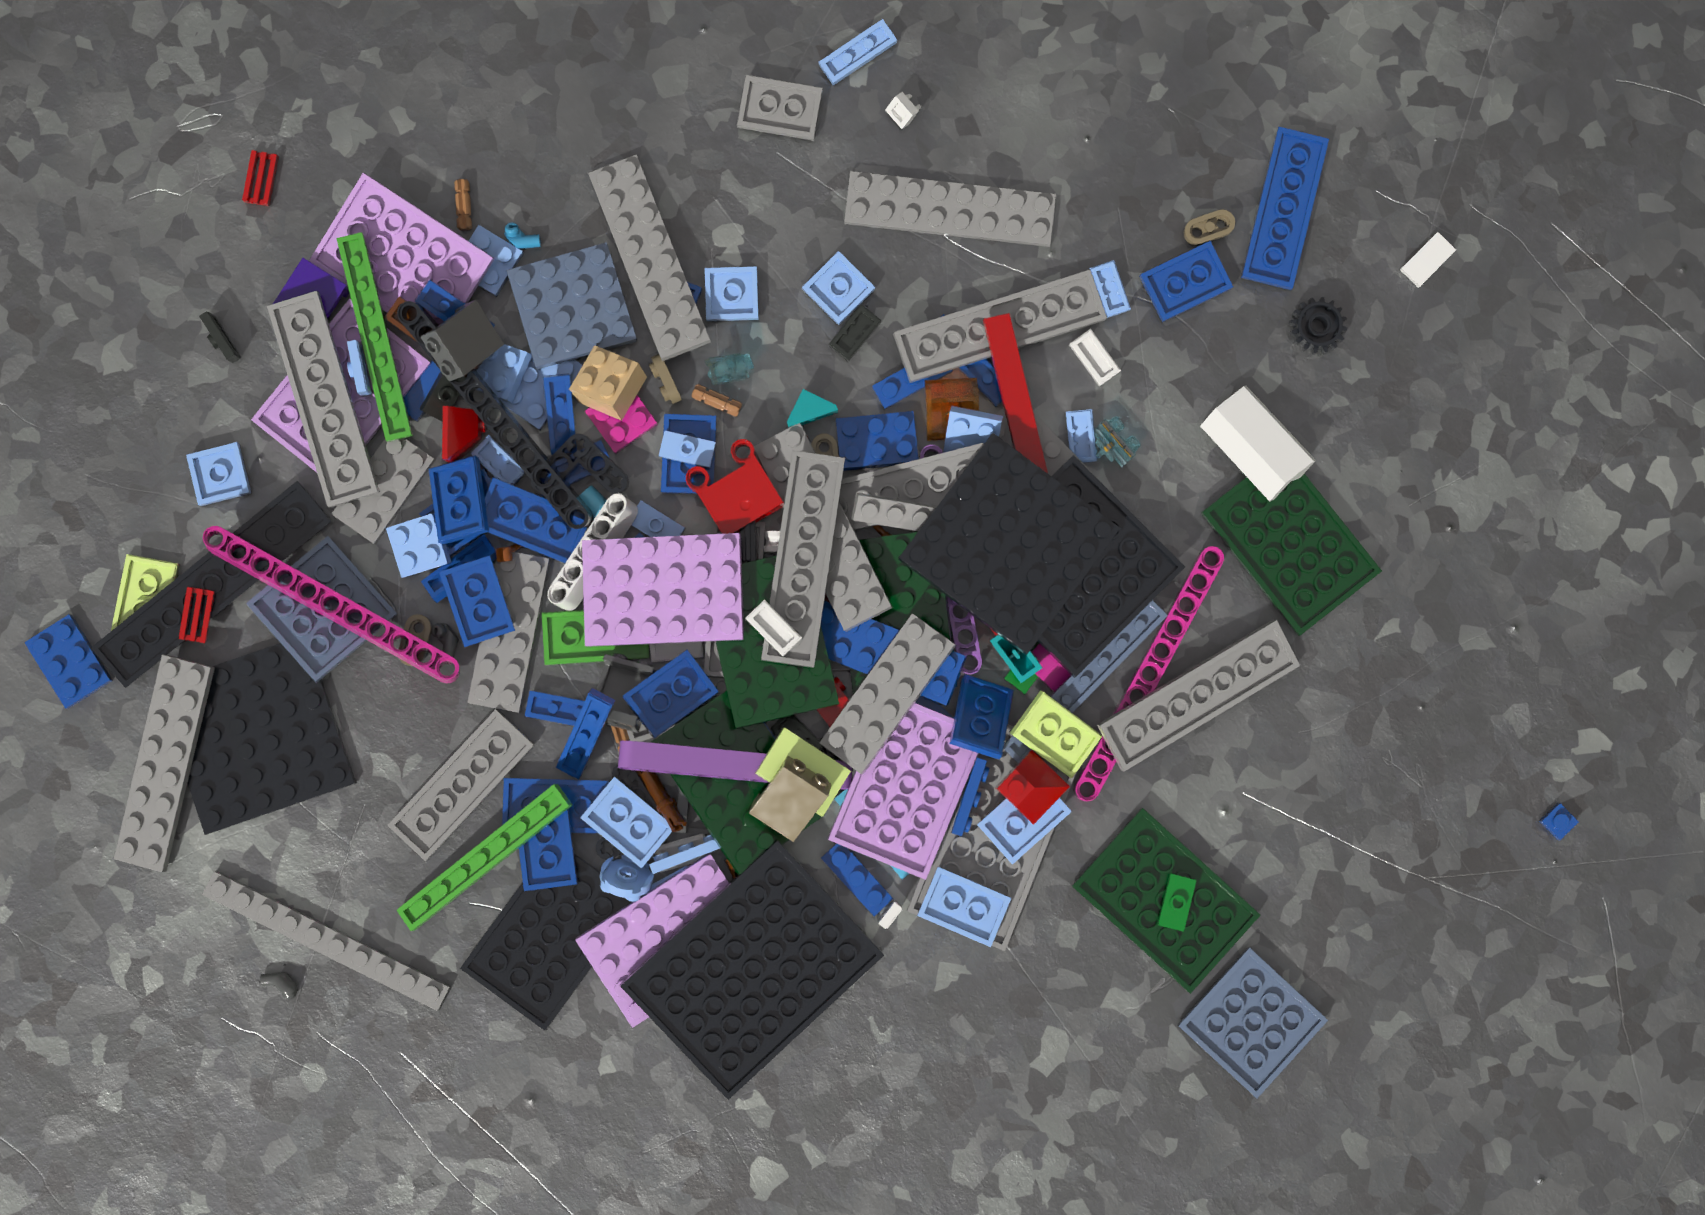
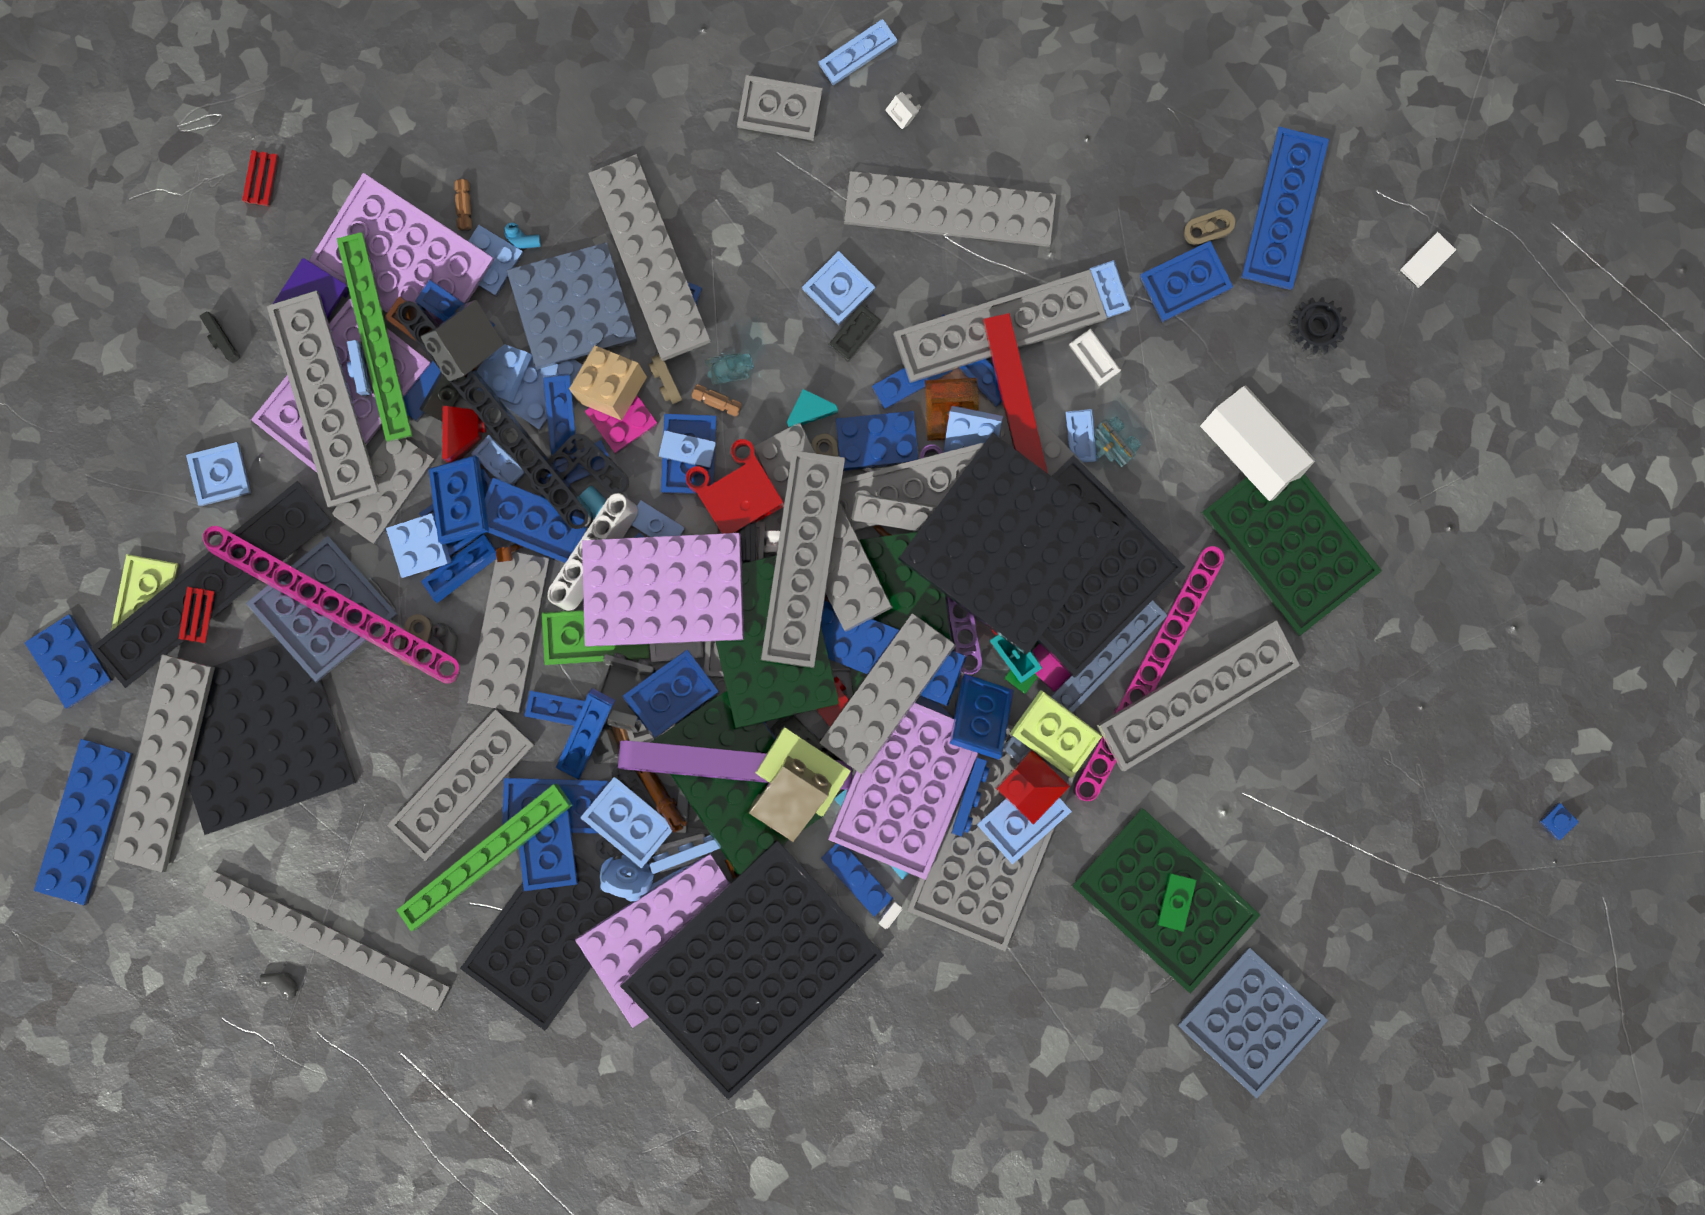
blue plate [439,555,515,647] -> none
light blue plate [705,266,759,321] -> none
white tile [745,600,802,657] -> none
light blue plate [917,867,1011,947] -> none
none -> blue plate [34,739,133,905]
none -> dark grey plate [592,729,619,764]

